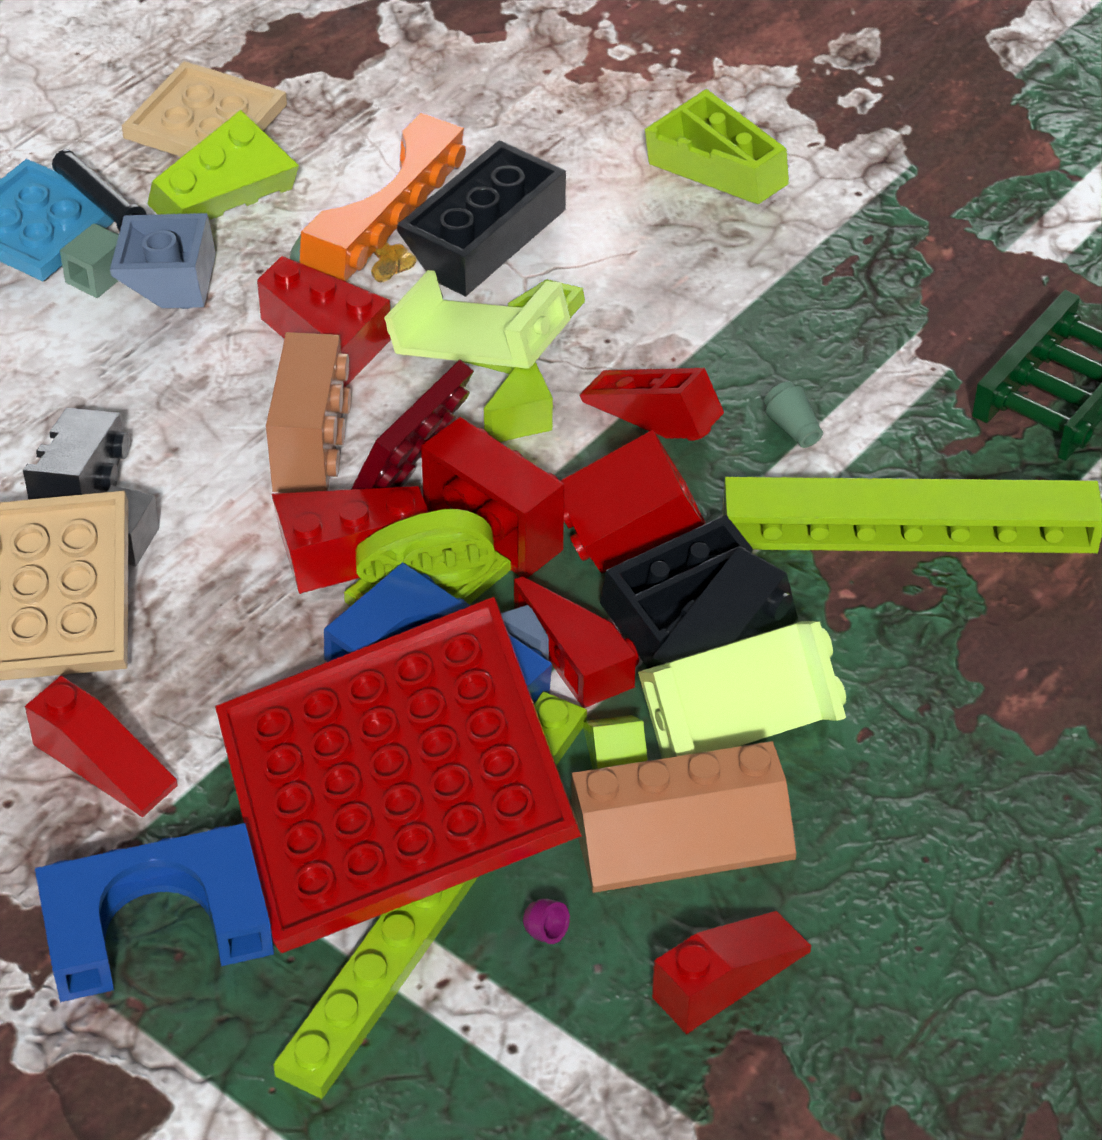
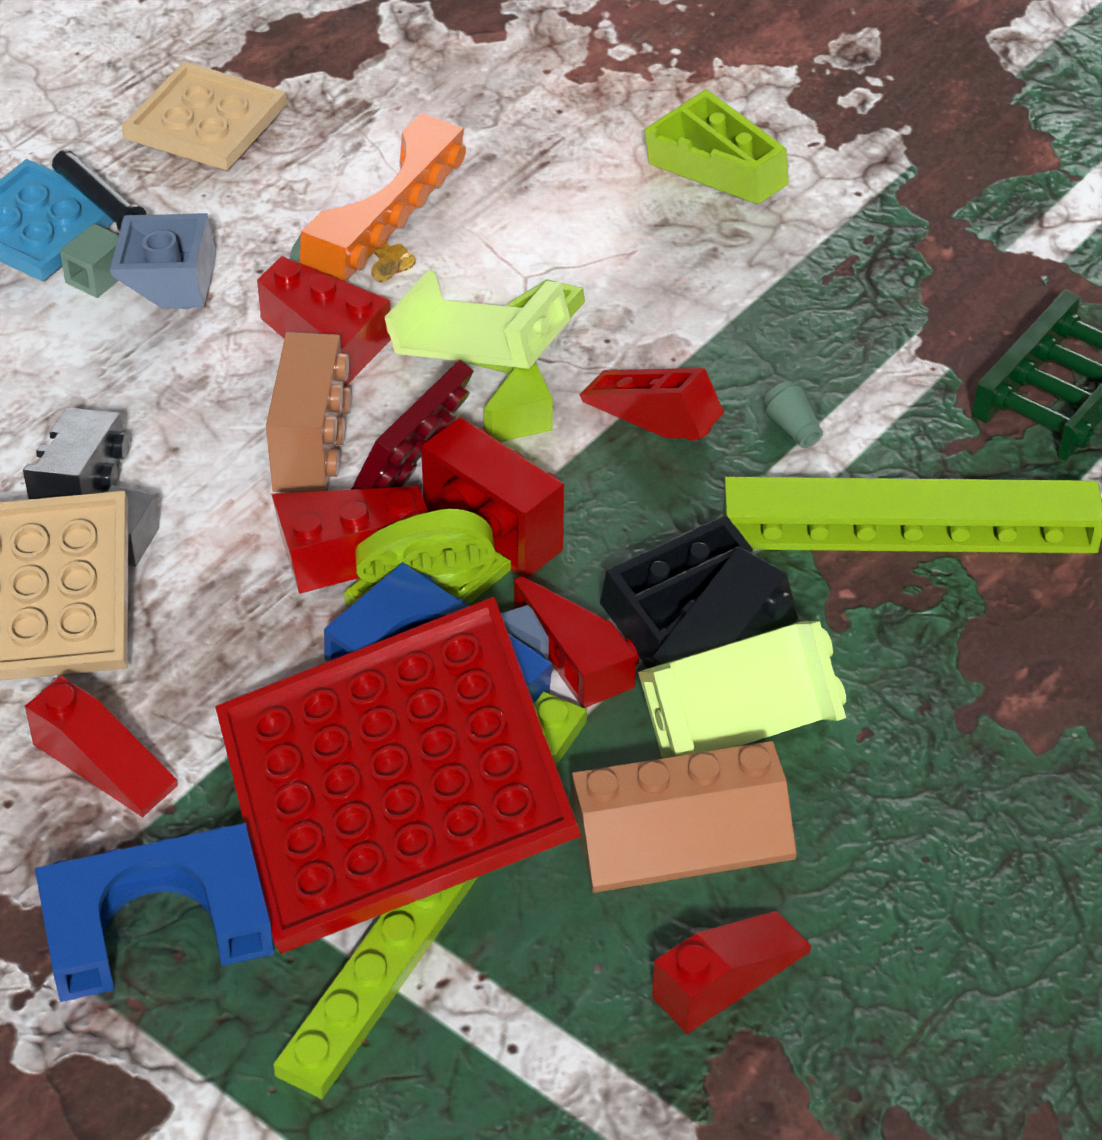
lime wedge [147,110,299,220] -> none
black slope [397,140,566,297] -> none
magenta hinge [522,899,570,944] -> none
red slope [560,430,706,573] -> none
lime slope [583,715,648,769] -> none

